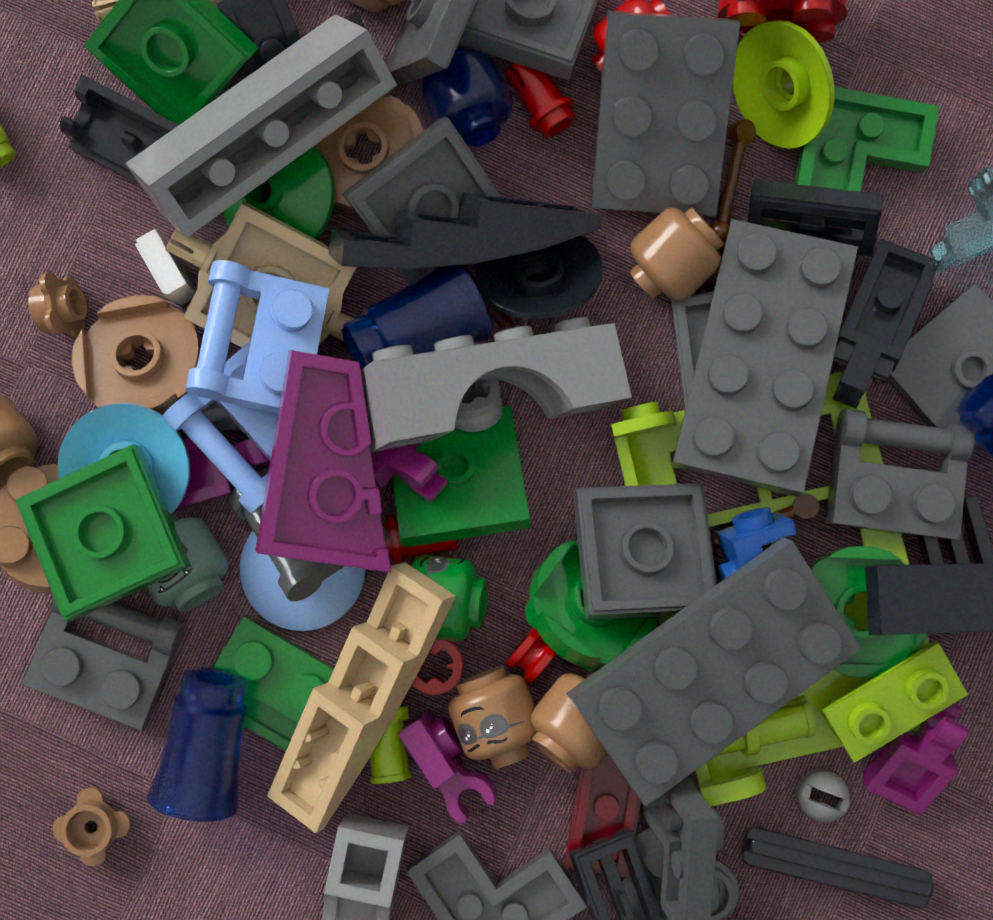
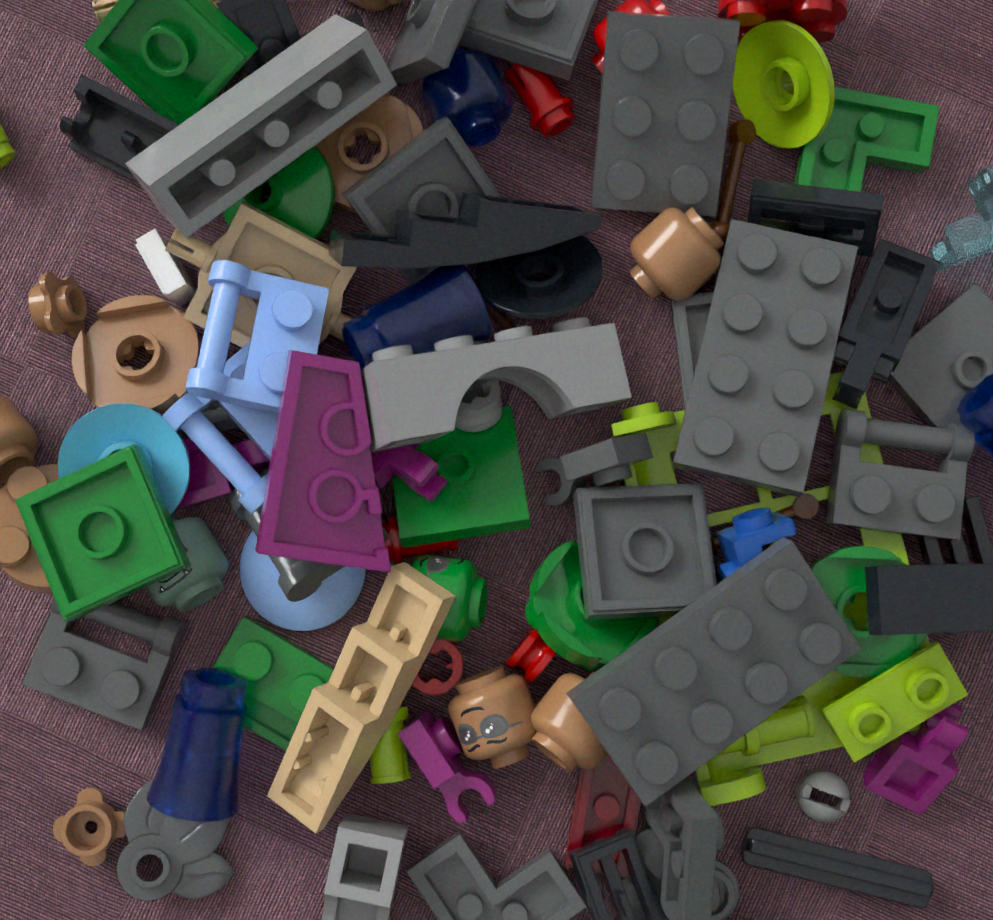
none -> dark grey plate [116,776,234,901]
none -> dark grey plate [536,433,653,506]

